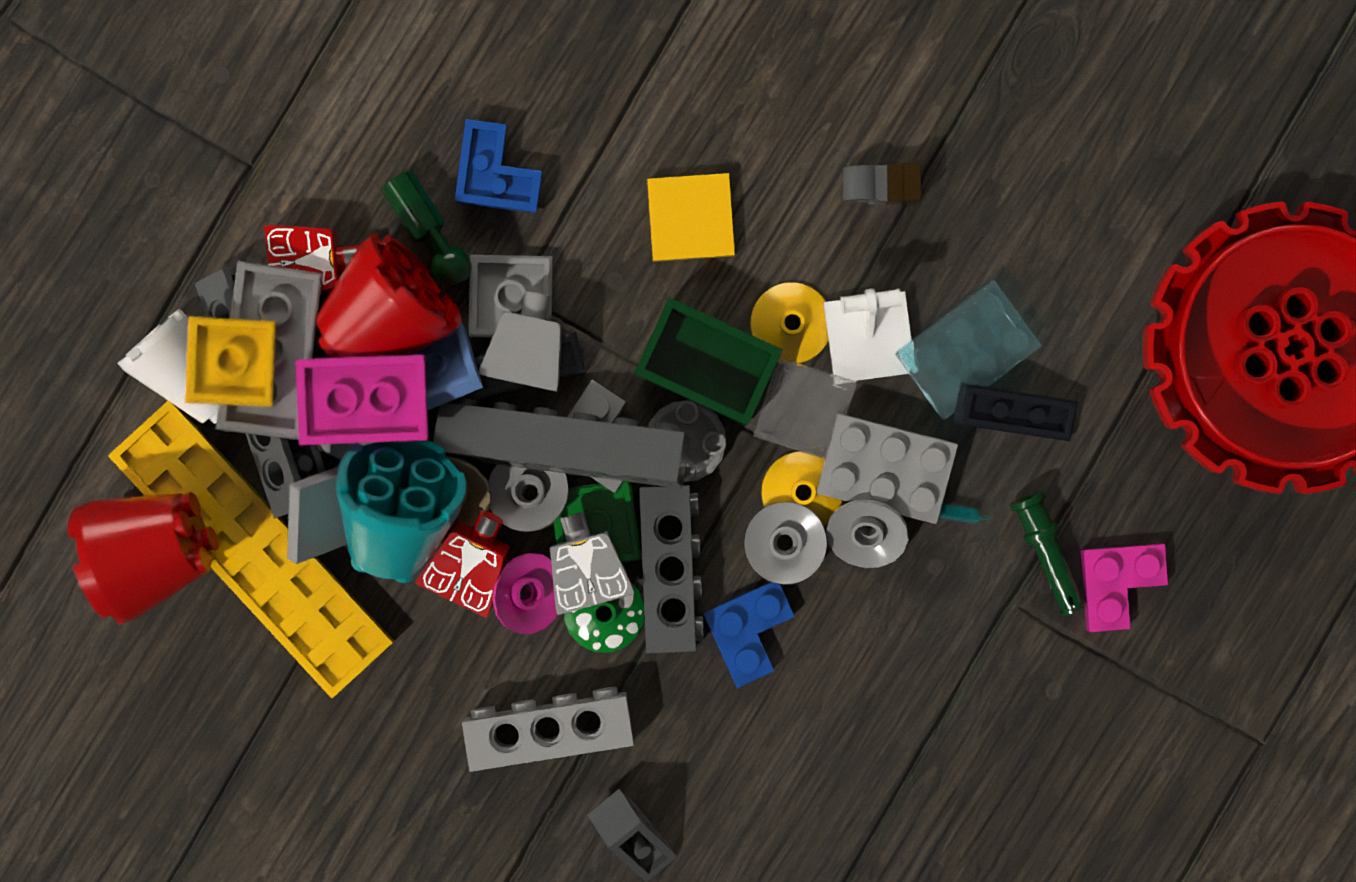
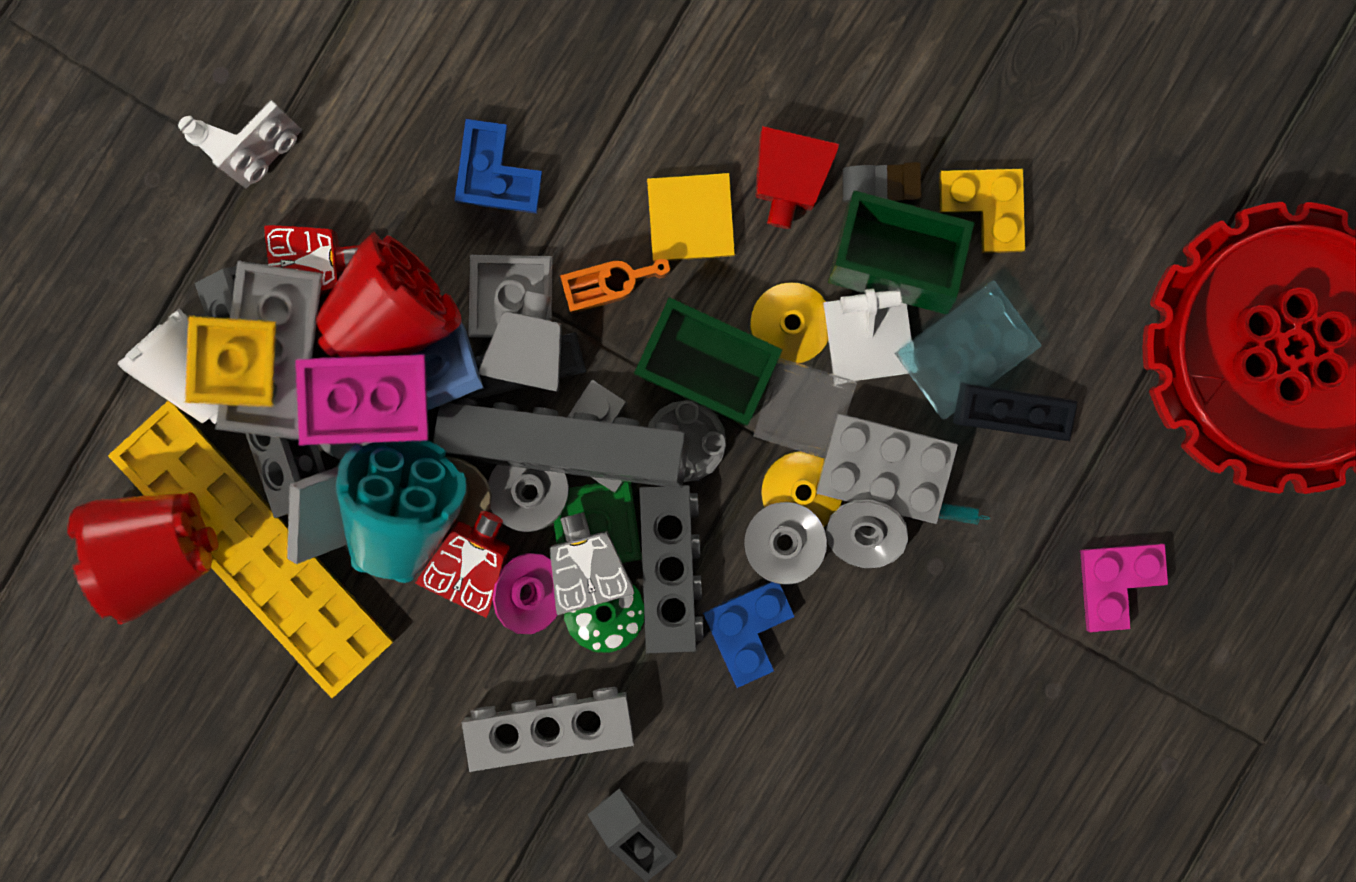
dark green piece [381,170,471,287] -> none
dark green pin [1010,491,1086,616] -> none
none -> white plate [179,101,302,189]
none -> orange piece [560,259,670,314]
none -> red torso [756,126,839,229]
none -> dark green piece [828,190,974,315]
none -> yellow plate [939,169,1025,253]

